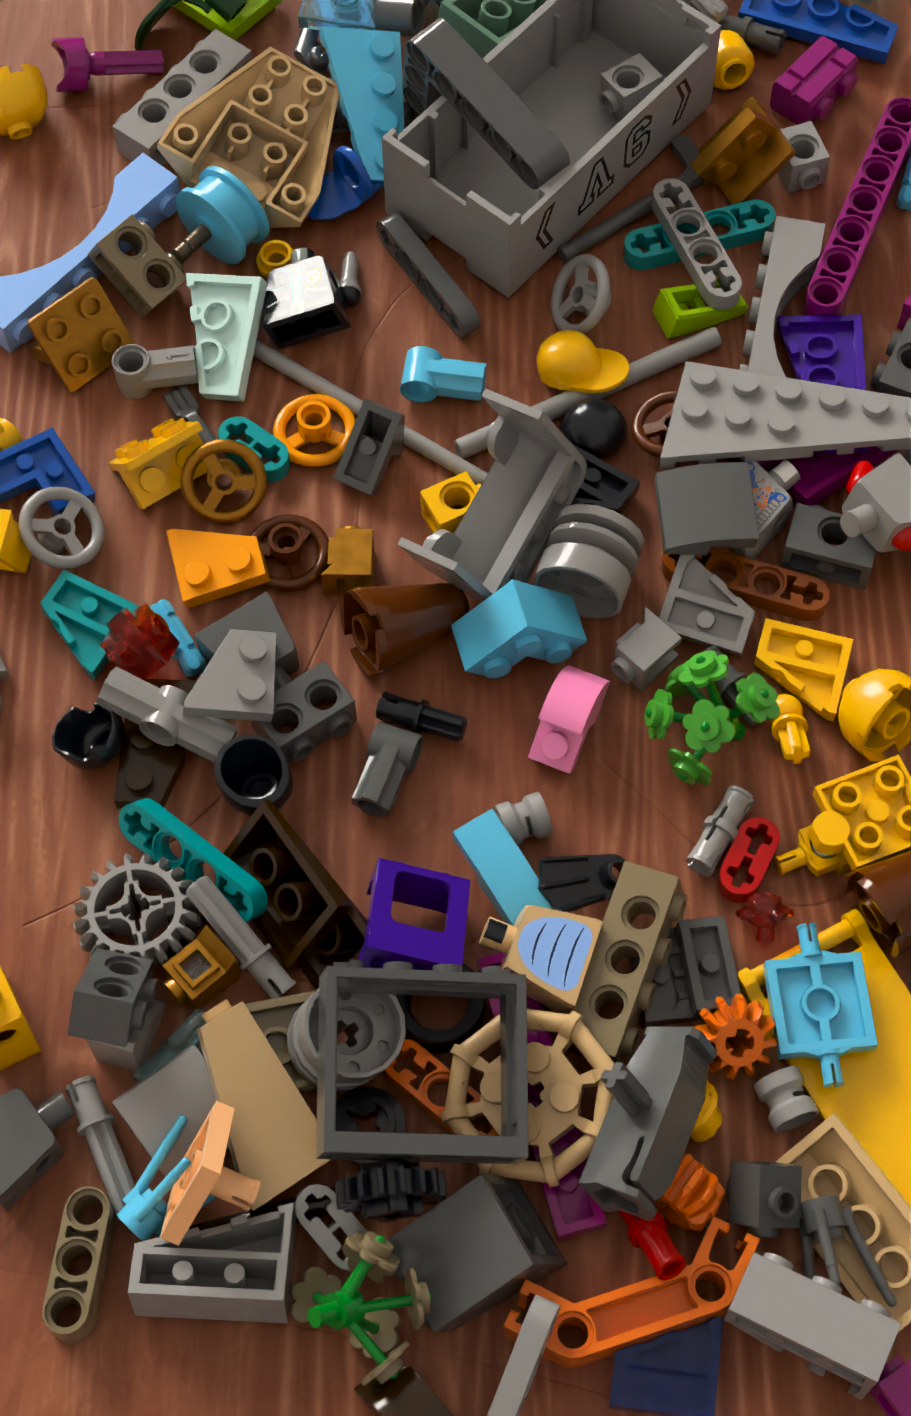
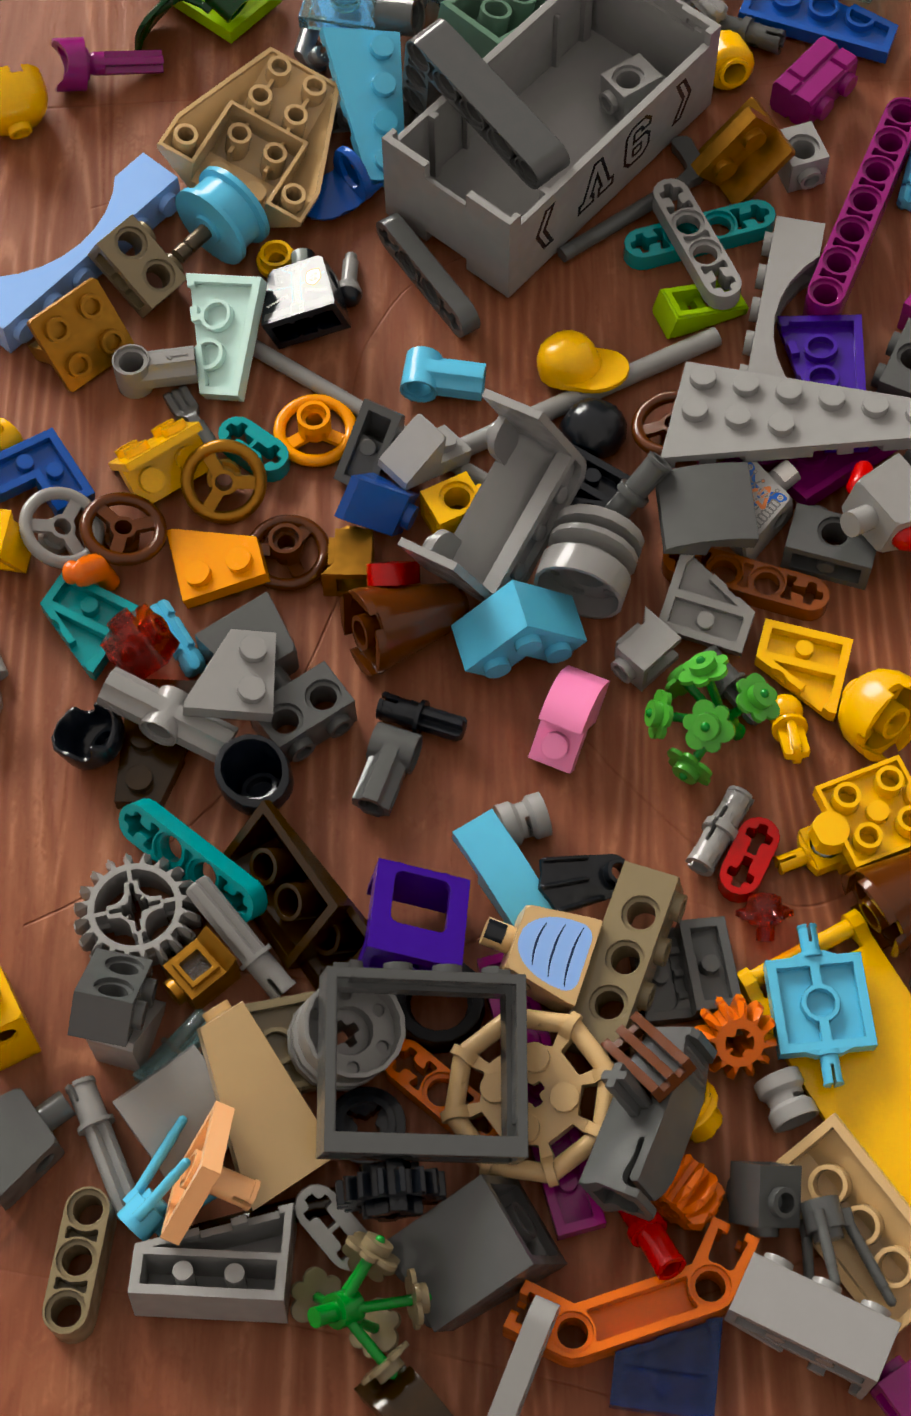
light grey brick [112,29,253,166] -> none
light grey piece [551,254,611,334] -> none
none -> orange arm [62,554,120,591]
none -> reddish brown piece [79,492,167,566]
none -> blue slope [334,472,419,536]
none -> red beam [366,561,421,586]
none -> light grey slope [378,414,473,491]
none -> reddish brown tile [600,1011,697,1103]
none -> dark grey pin [604,451,672,519]

